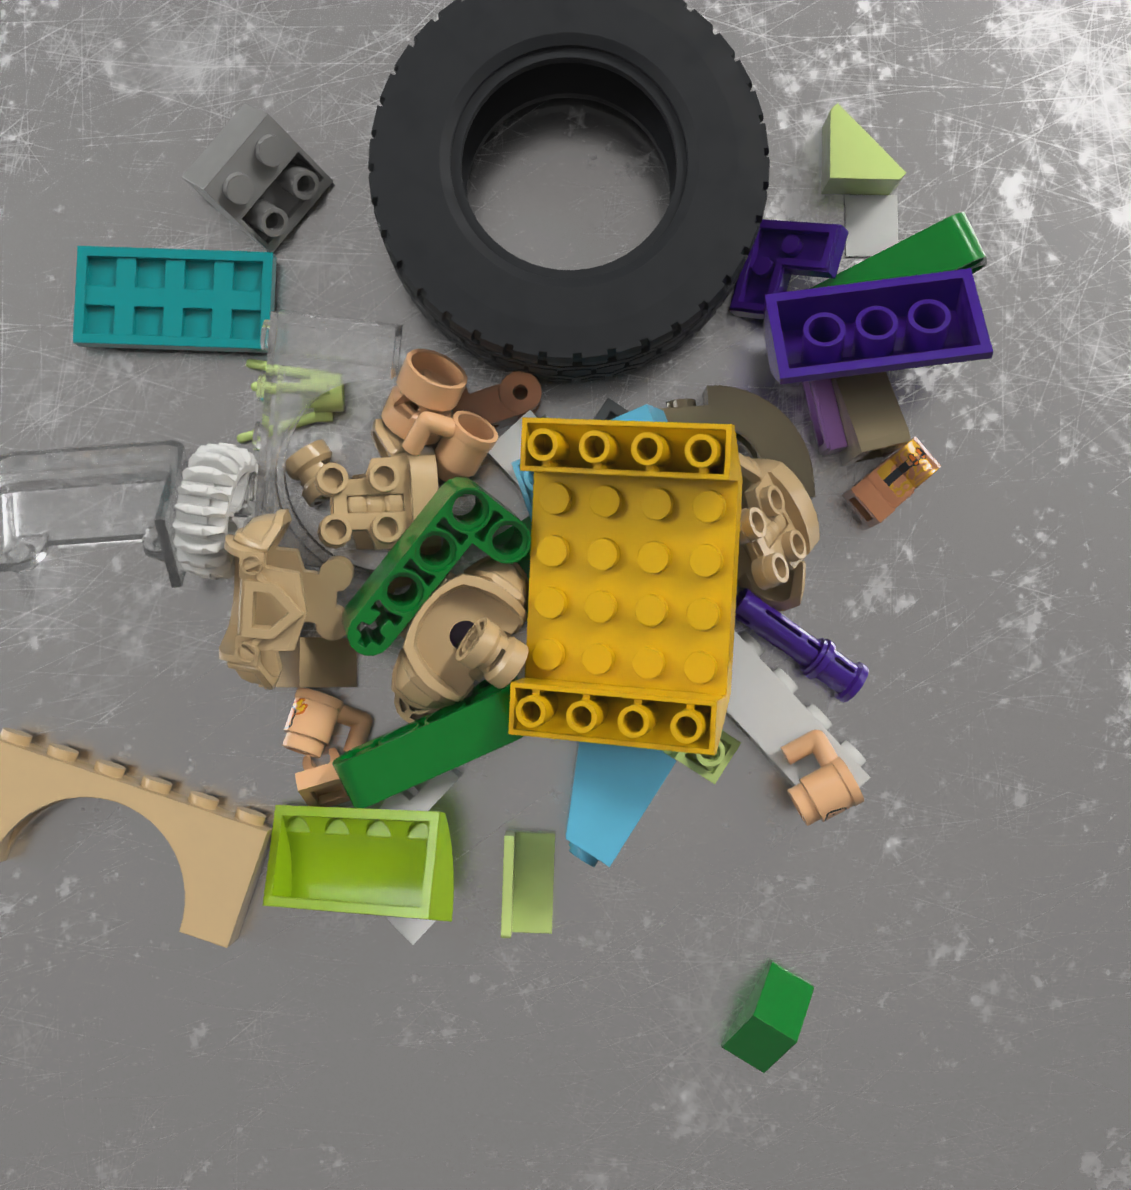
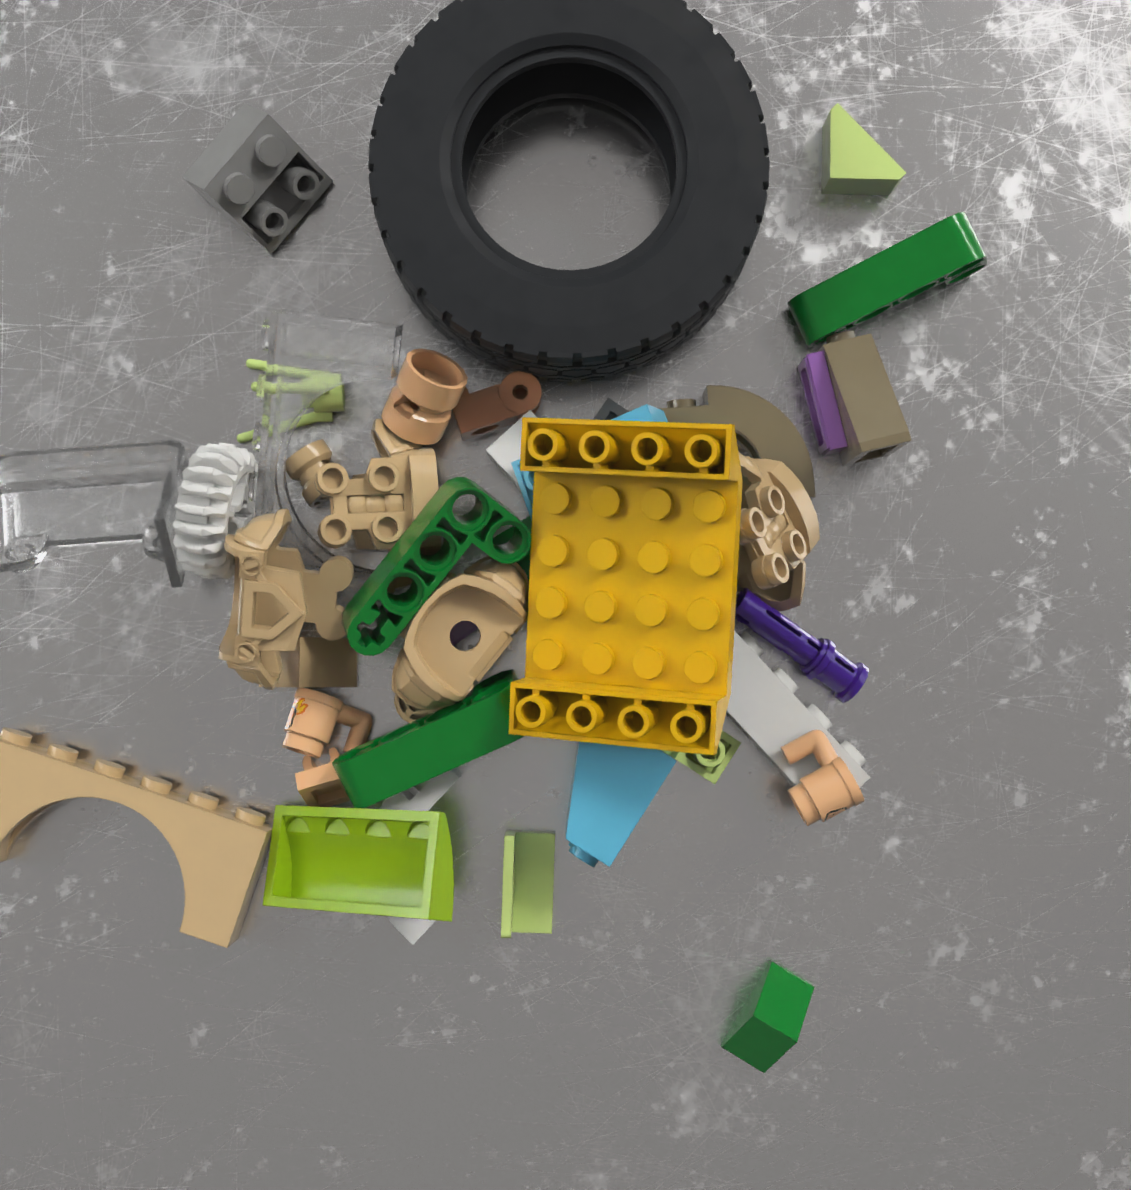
teal plate [73,246,277,353] -> none
light nougat piece [402,410,498,482] -> none
tan wheel [456,617,529,689] -> none
dark purple tile [729,219,849,319] -> none
dark purple slope [763,268,993,385] -> none
nougat leg [842,436,941,528] -> none
white sticker [845,195,898,257] -> none

